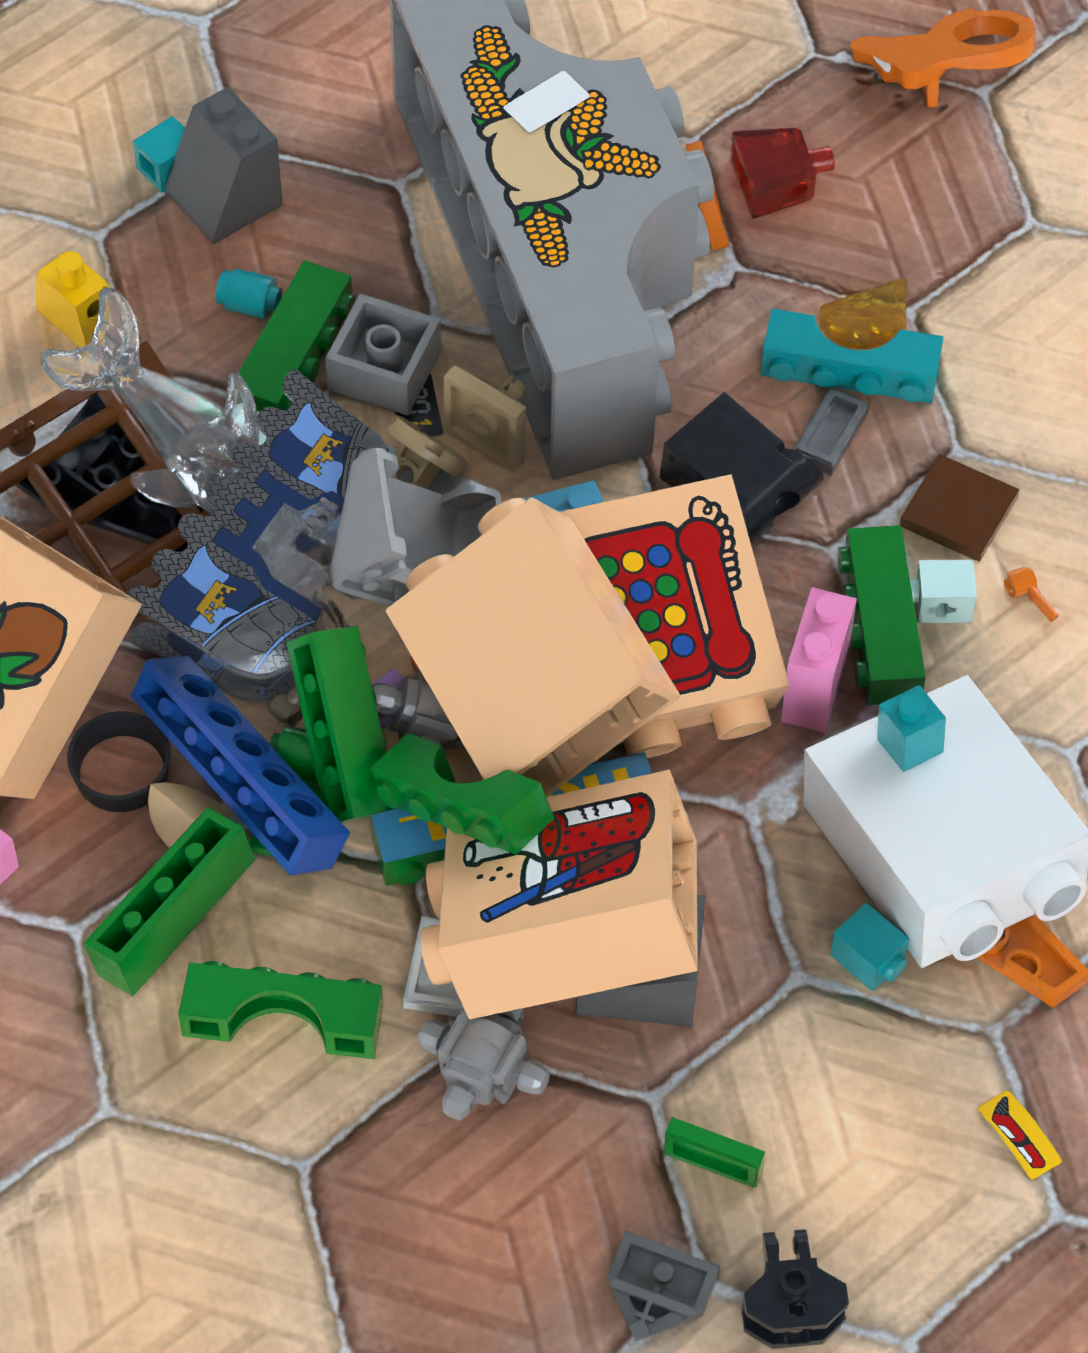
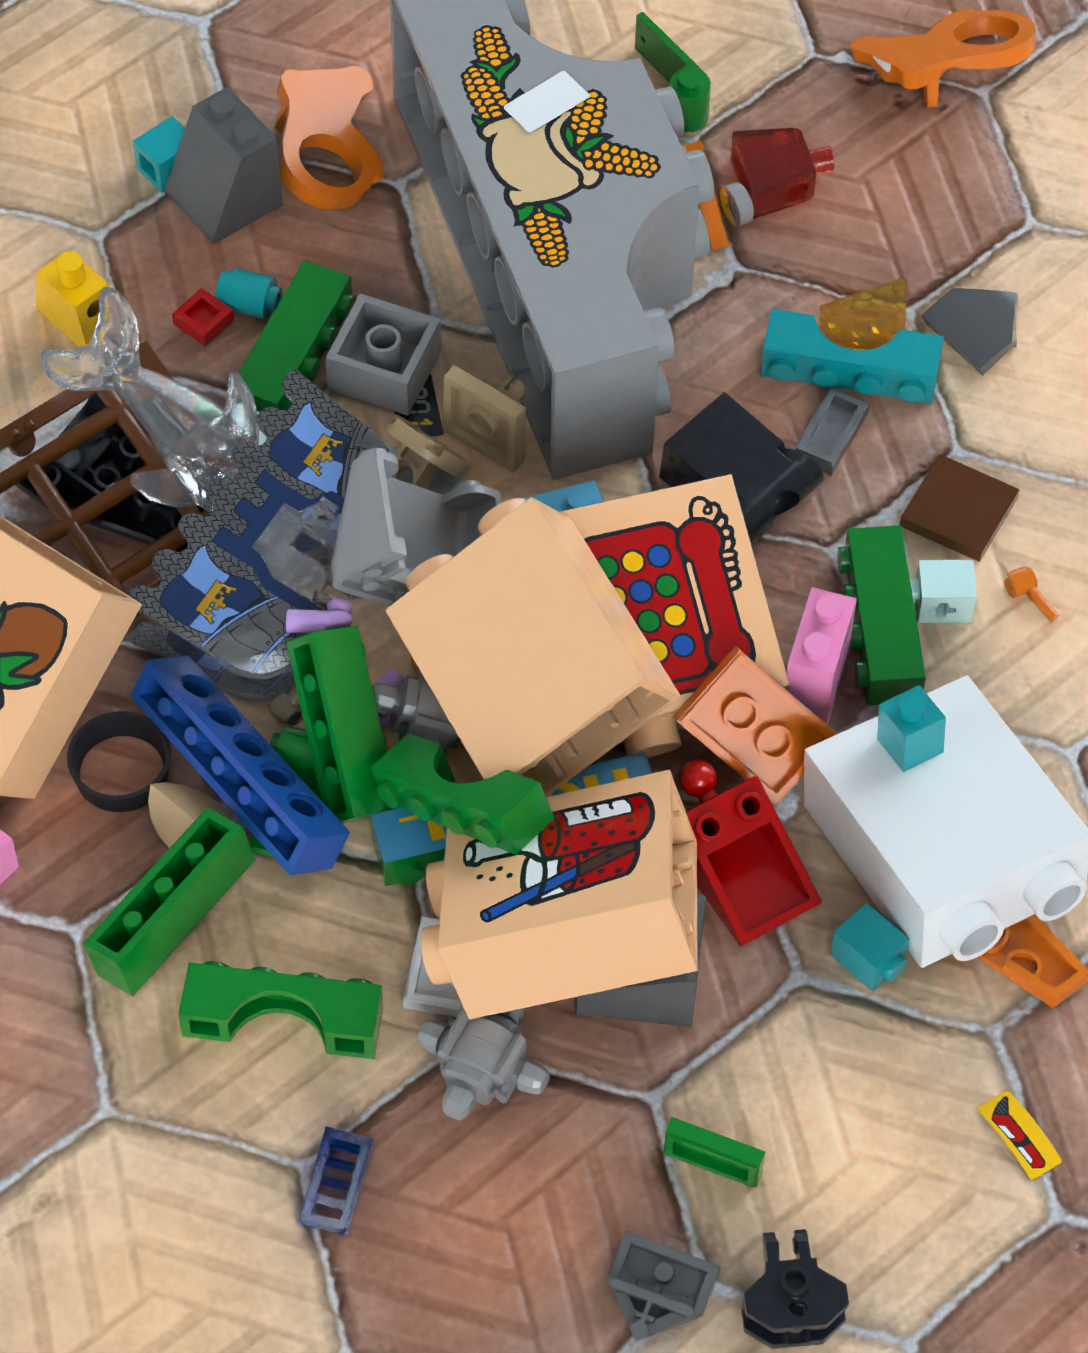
none -> red plate [172,288,234,346]
none -> orange animal [275,65,384,211]
none -> lavender arm [286,598,354,634]
none -> clear blue slope [298,1126,376,1237]
none -> green door [635,12,711,132]
none -> orange tile [673,646,837,805]
none -> red slope [679,760,823,946]
none -> light grey tile [719,182,754,227]
none -> dark grey slope [921,288,1018,376]

